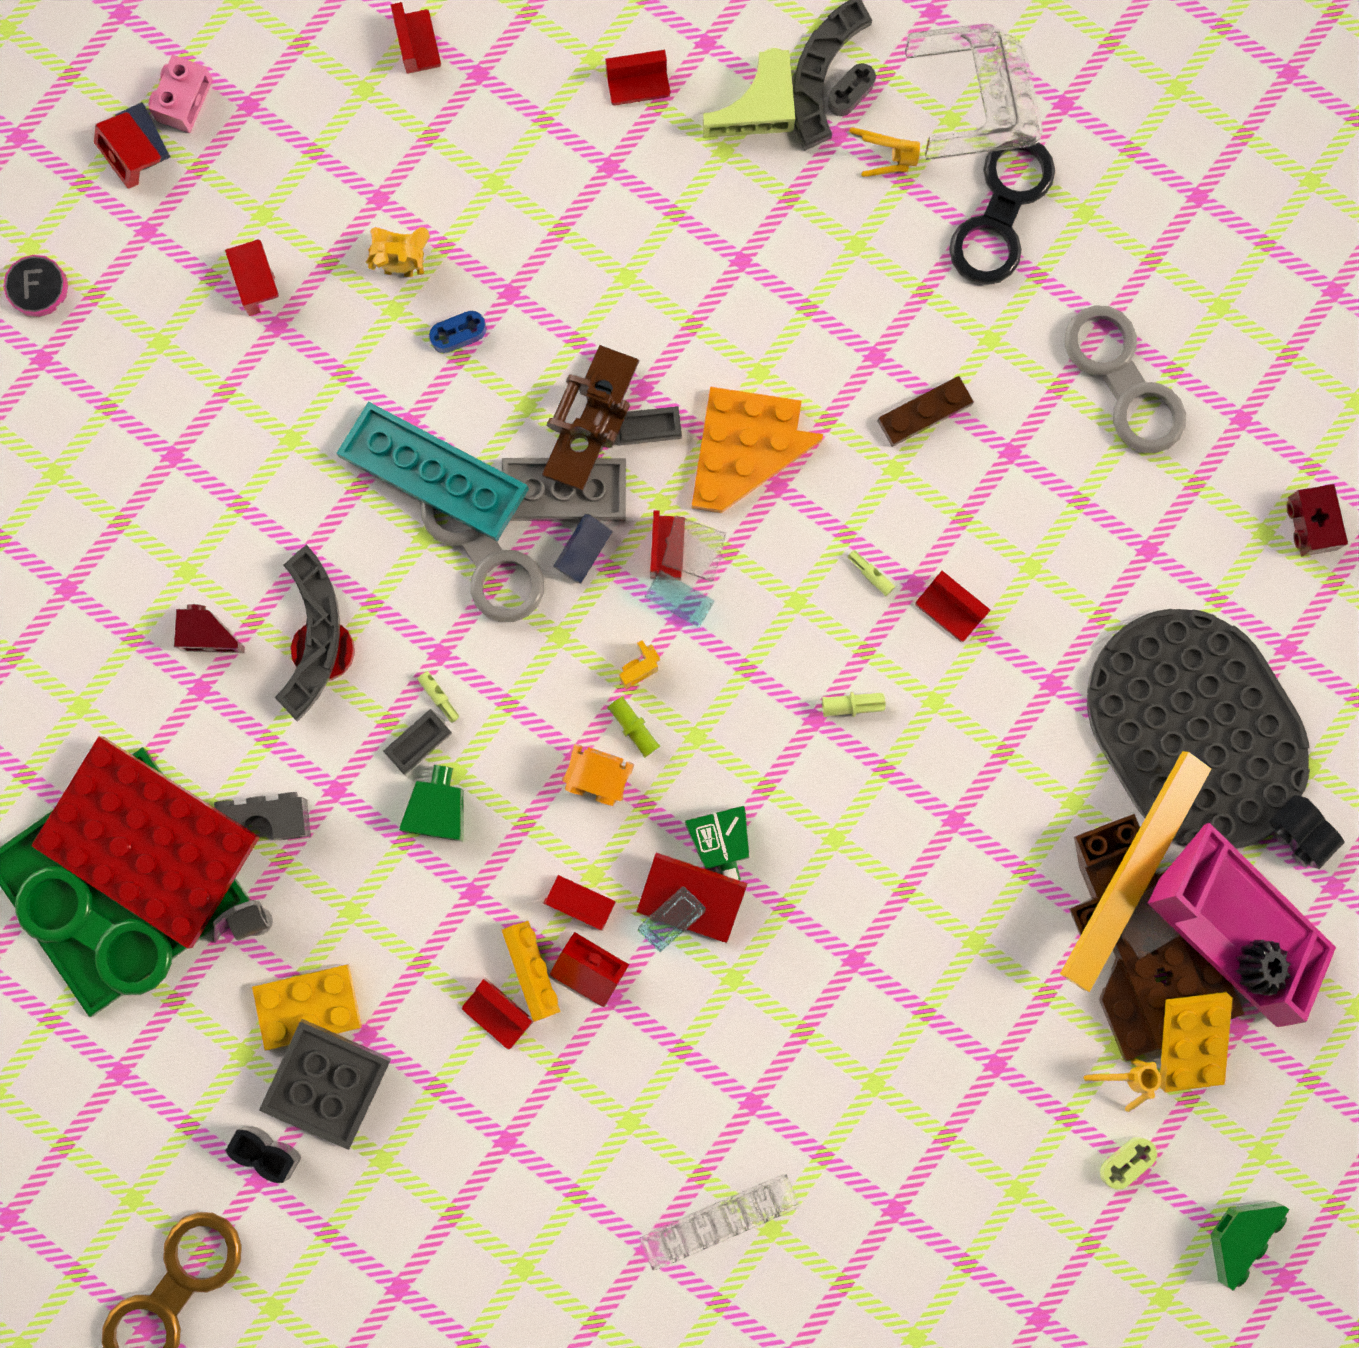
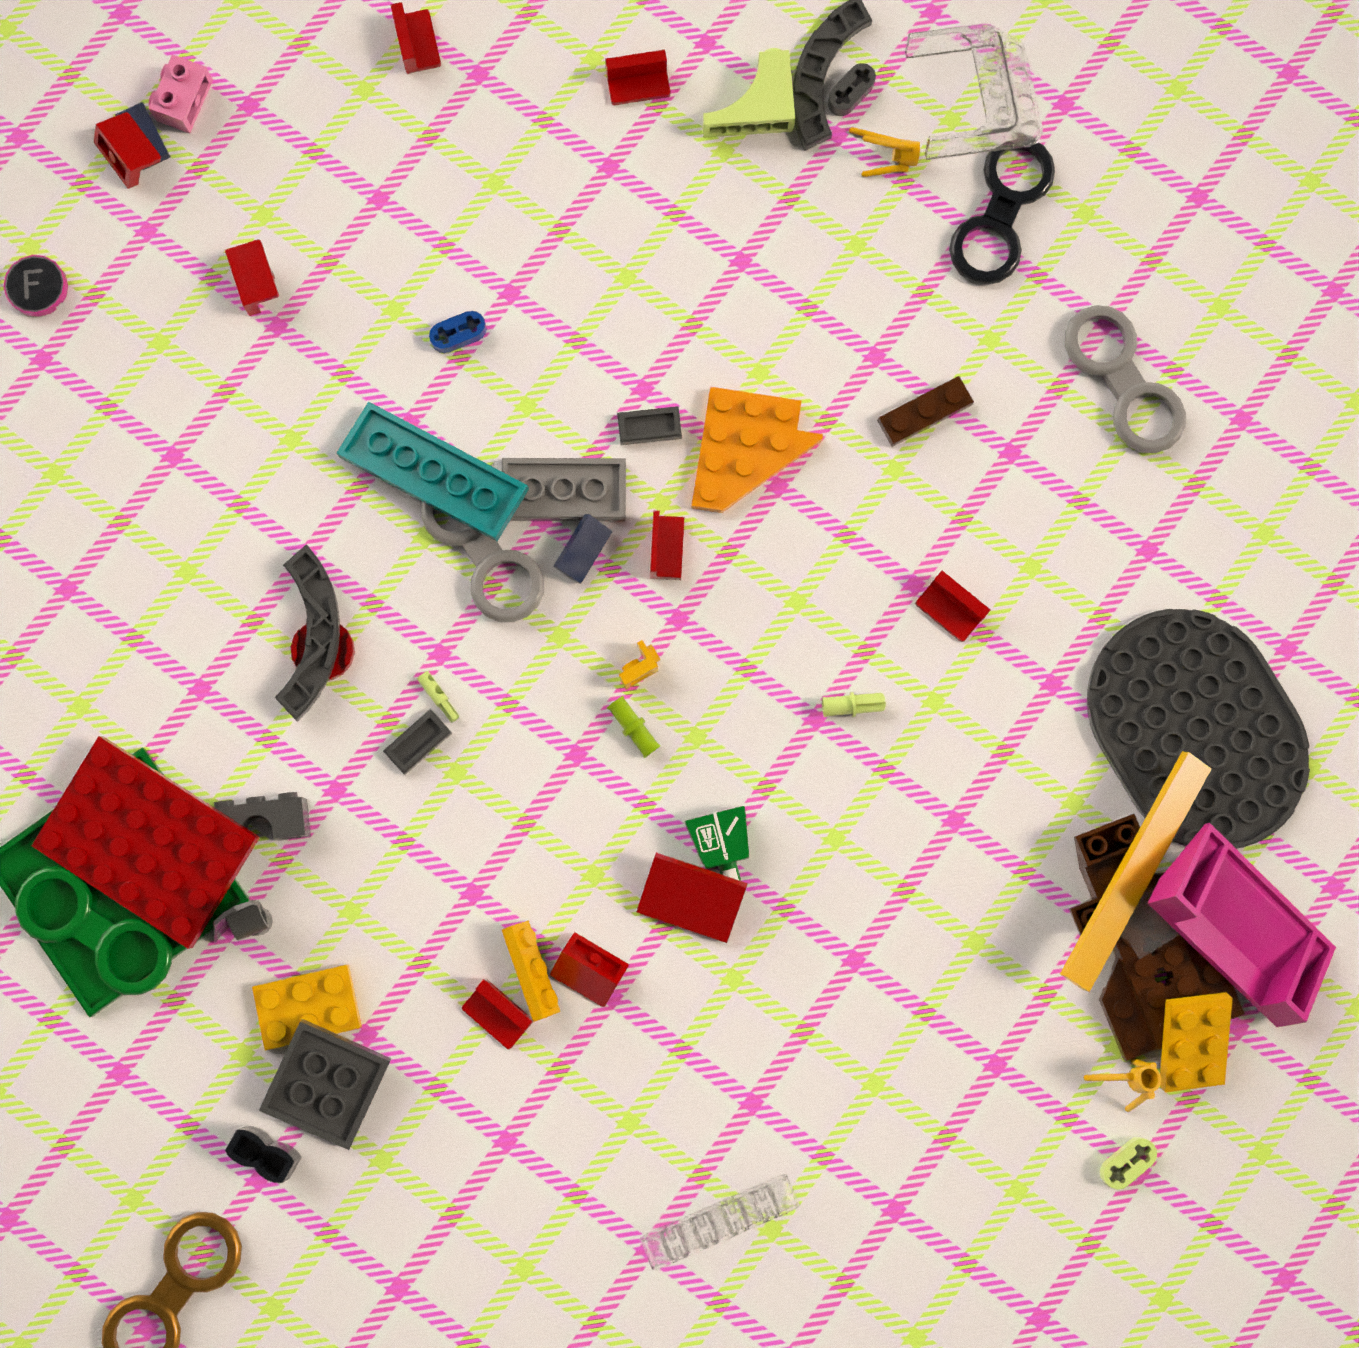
dark red slope [174,604,245,653] -> none
yellow hair [365,227,430,277] -> none
green torso [399,765,464,842] -> none
reddish brown piece [542,345,640,491] -> none
red panel [543,875,616,931] -> none
light orange brick [562,744,635,806] -> none
clear light blue tile [637,886,706,952] -> none
clear light blue tile [644,570,714,628] -> none
clear piece [662,515,726,582] -> none
yellowish green pin [848,550,895,596] -> none
green slope [1210,1201,1290,1291] -> none
black gear [1235,940,1292,995] -> none
black brick [1269,795,1345,869] -> none
dark red brick [1287,484,1348,557] -> none

